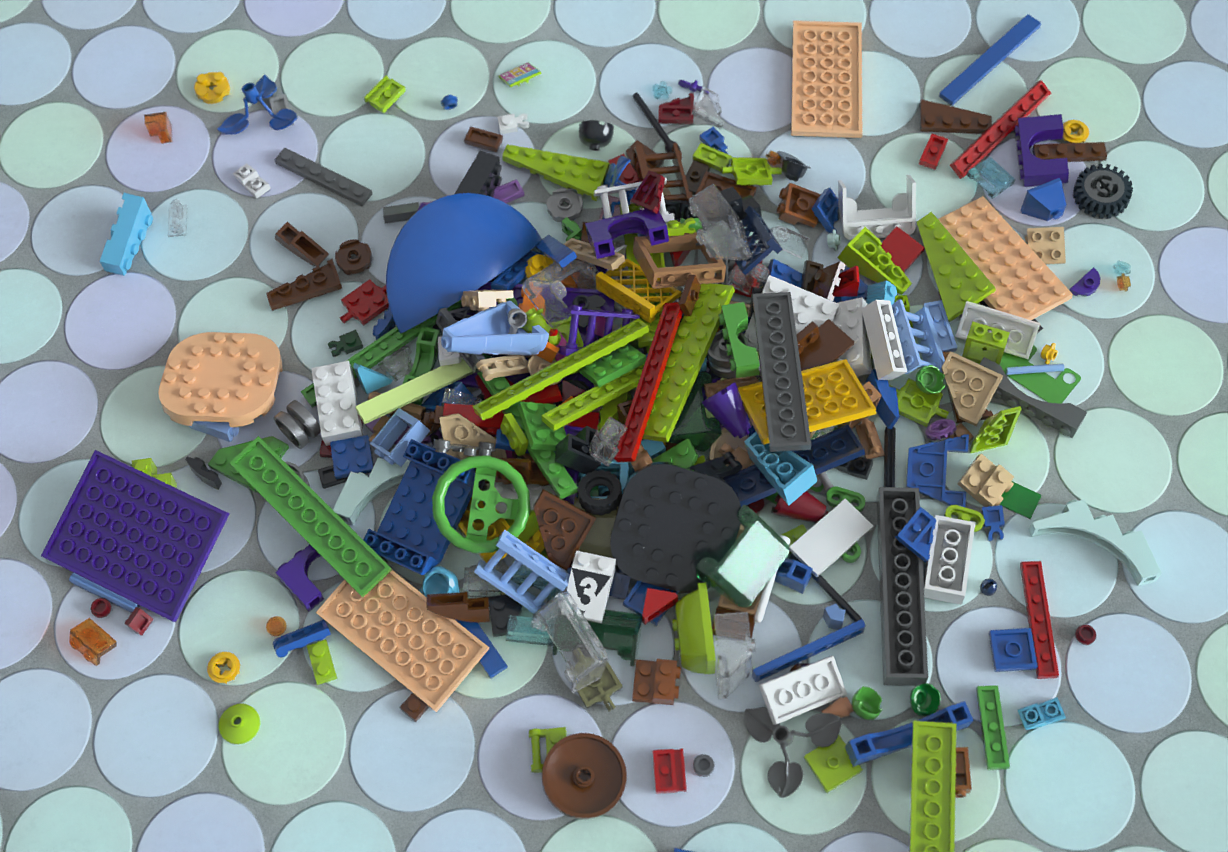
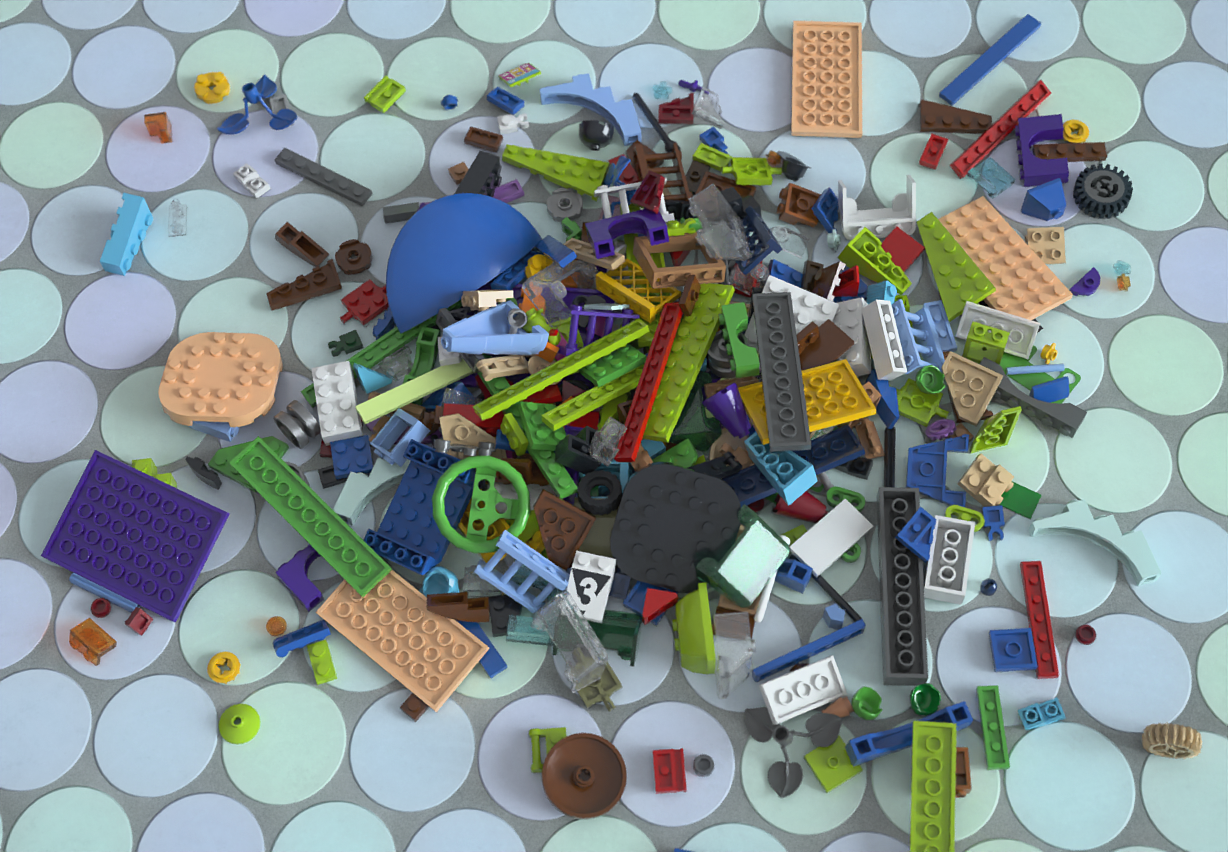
dark orange plate [632,659,681,705] -> none
none -> medium nougat plate [448,161,469,185]
none -> blue plate [487,86,524,115]
none -> light blue arch [540,73,642,146]
none -> light aqua piece [584,303,629,310]
none -> blue slope [1029,376,1069,403]
none -> tan gear [1142,723,1202,759]

